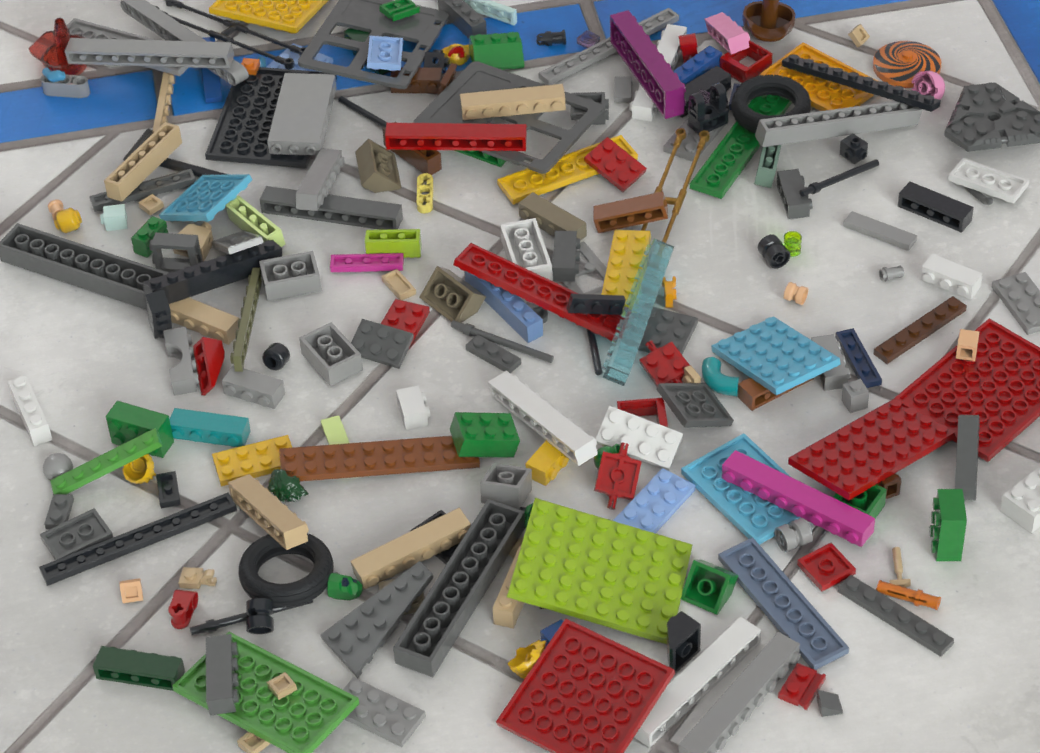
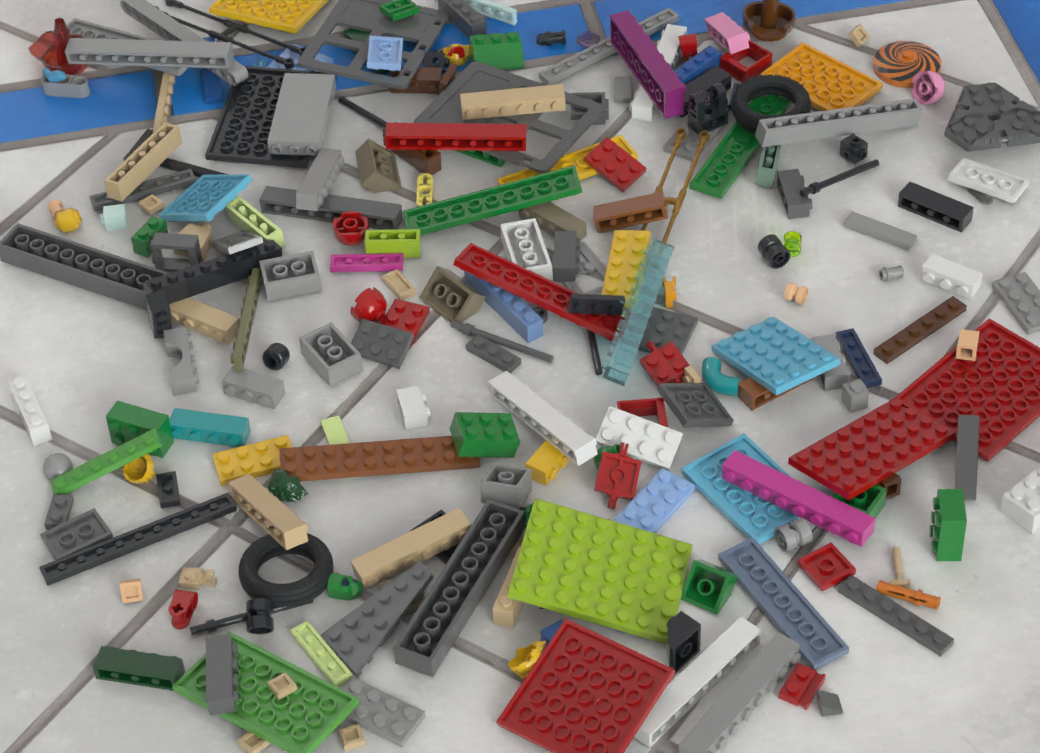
red slope [193,337,225,396] -> none
orange plate [241,58,260,75] -> none
black plate [782,55,941,112] -> none
none -> yellowish green tile [290,620,353,687]
none -> red cylinder [332,211,369,246]
none -> tan tile [338,724,366,751]
none -> red cylinder [350,287,387,322]
none -> green plate [403,165,583,236]

